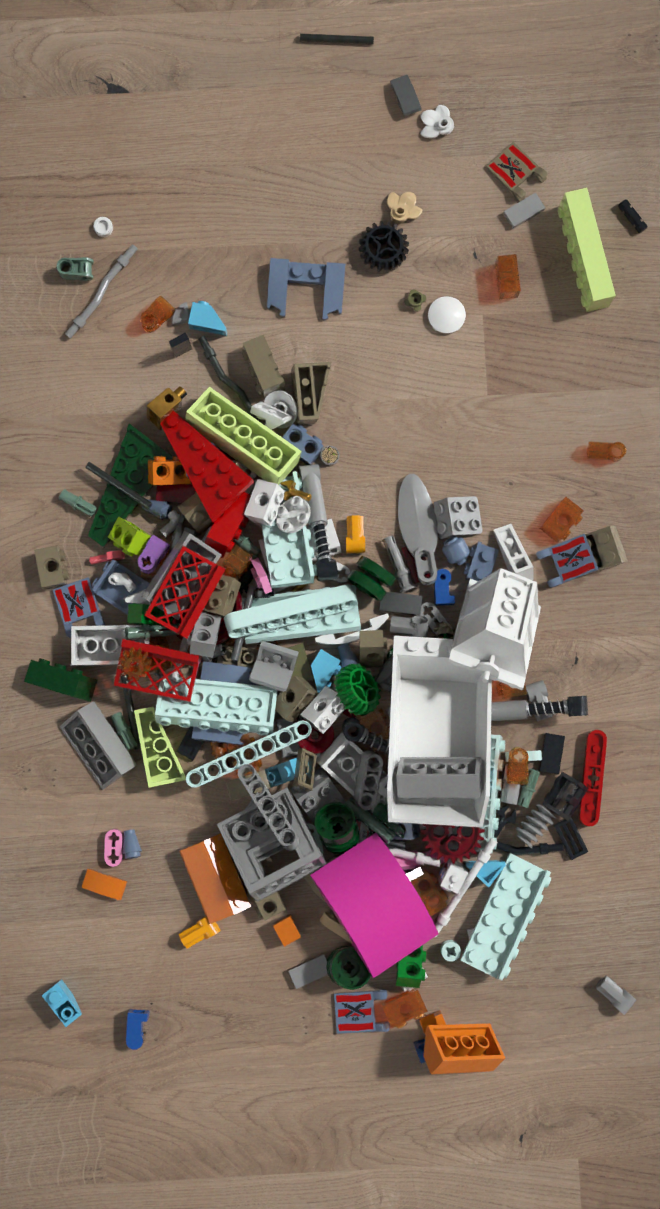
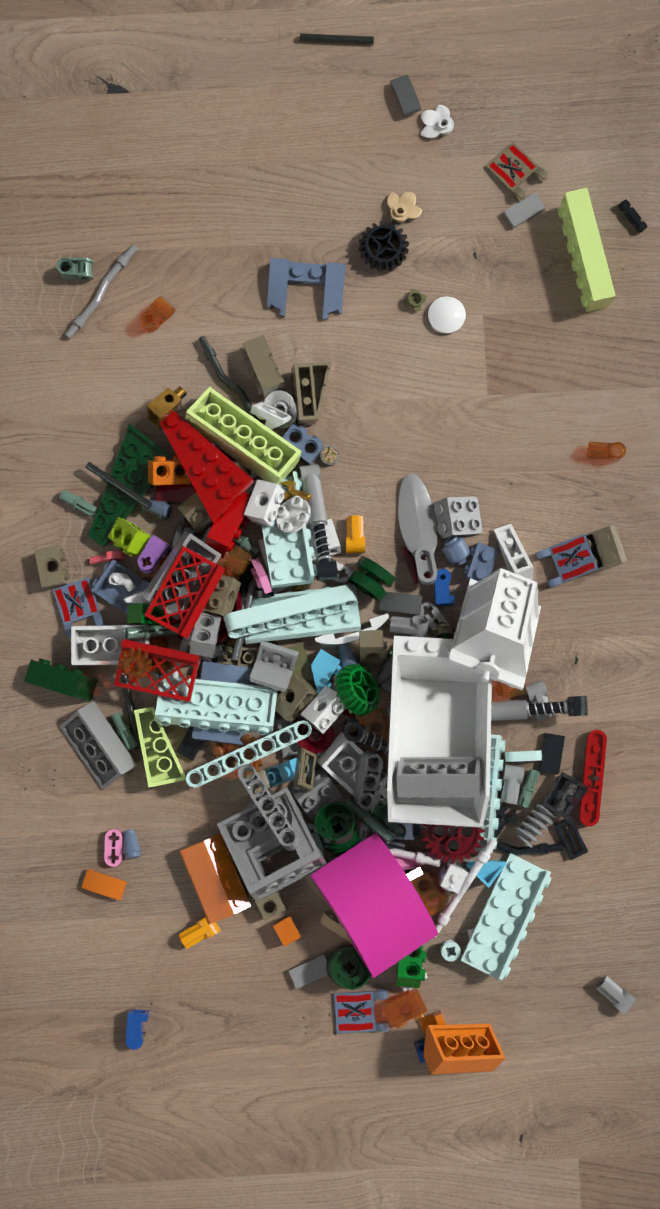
medium azure slope [42,979,82,1027] -> none
white tile [93,217,113,237] -> none
white arm [160,510,181,538] -> none
black tile [169,332,192,358] -> none
light grey tile [172,302,190,326] -> none
medium azure slope [188,301,227,336] -> none
light grey pin [382,535,417,593] -> none
clear orange brick [495,254,521,300] -> none
clear orange piece [507,747,529,785] -> none
clear orange brick [539,497,584,543] -> none

